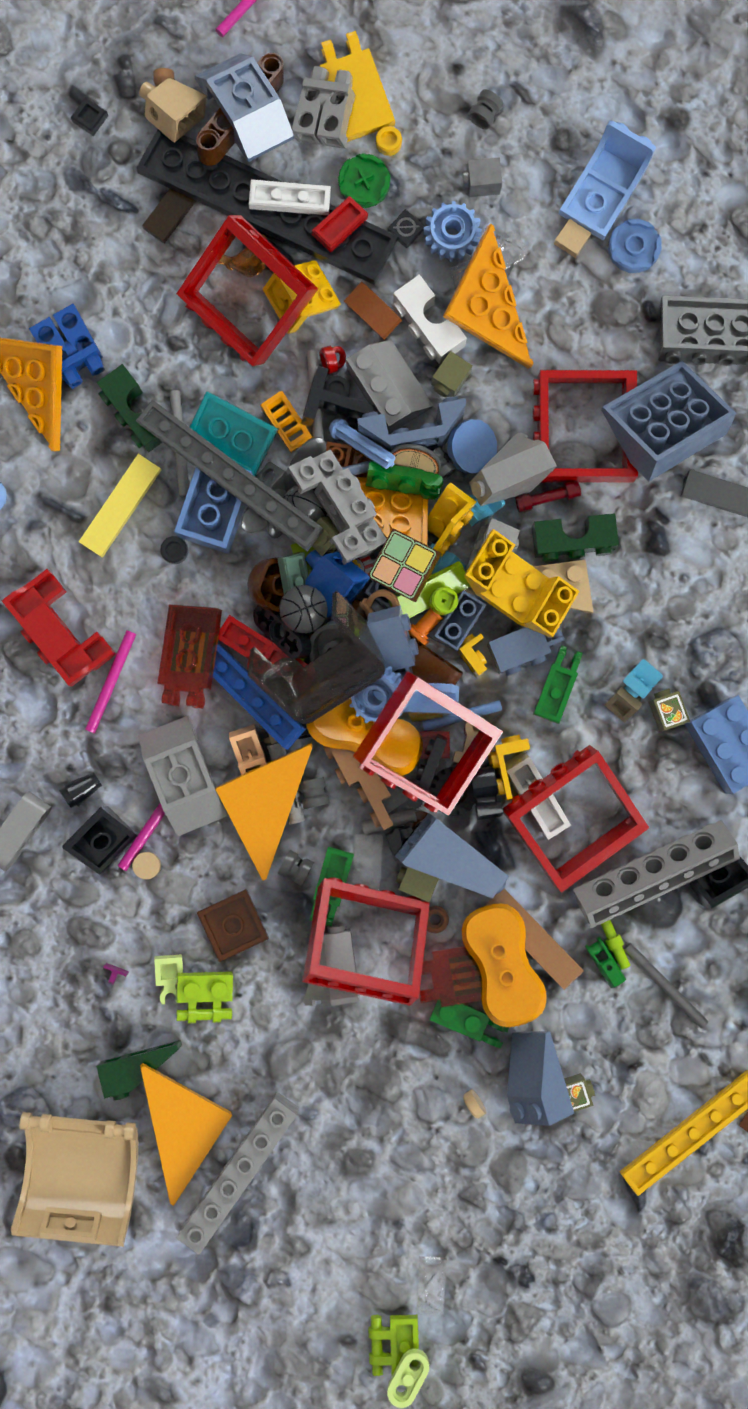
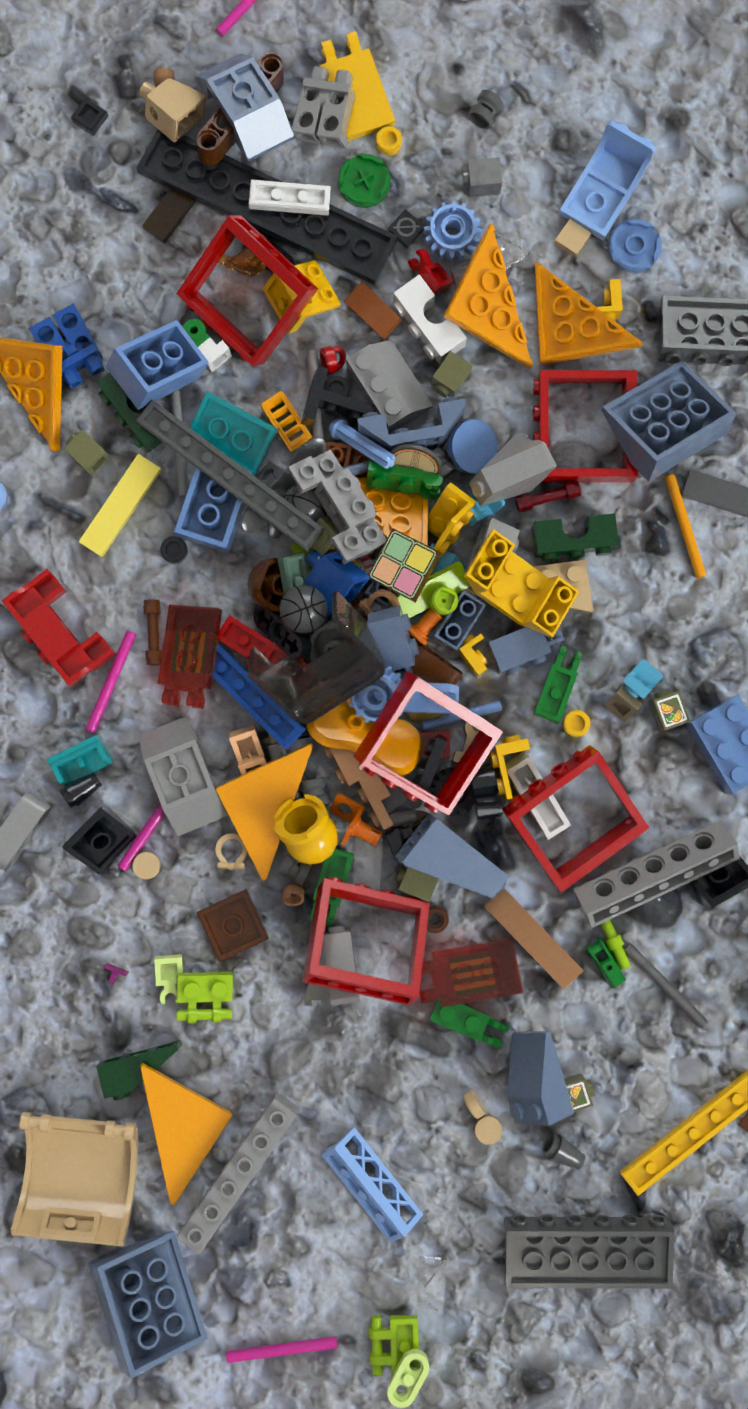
red tile [312,196,368,253] -> none
light orange plate [462,903,546,1027] -> none
none -> teal hinge [46,735,114,787]
none -> olive brick [64,429,110,476]
none -> sand blue slope [88,1230,208,1378]
none -> medium blue brick [105,320,209,410]
none -> reddish brown bar [143,599,163,666]
none -> leg [183,319,232,373]
none -> tan piece [215,833,248,870]
none -> dark pink bar [226,1336,338,1363]
none -> yellow tile [274,794,338,865]
none -> medium nougat hinge [282,883,304,906]
none -> light blue fence [321,1127,423,1242]
none -> orange bracket [330,793,384,847]
none -> red plate [408,249,454,294]
none -> tan tile [474,1115,502,1145]
none -> dark grey bracket [504,1214,675,1289]
none -> light orange tile [534,262,643,365]
none -> dark grey cone [542,1134,585,1170]
none -> yellow tile [562,710,590,737]
none -> yellow bracket [597,279,623,321]
none -> light orange bar [664,474,707,579]

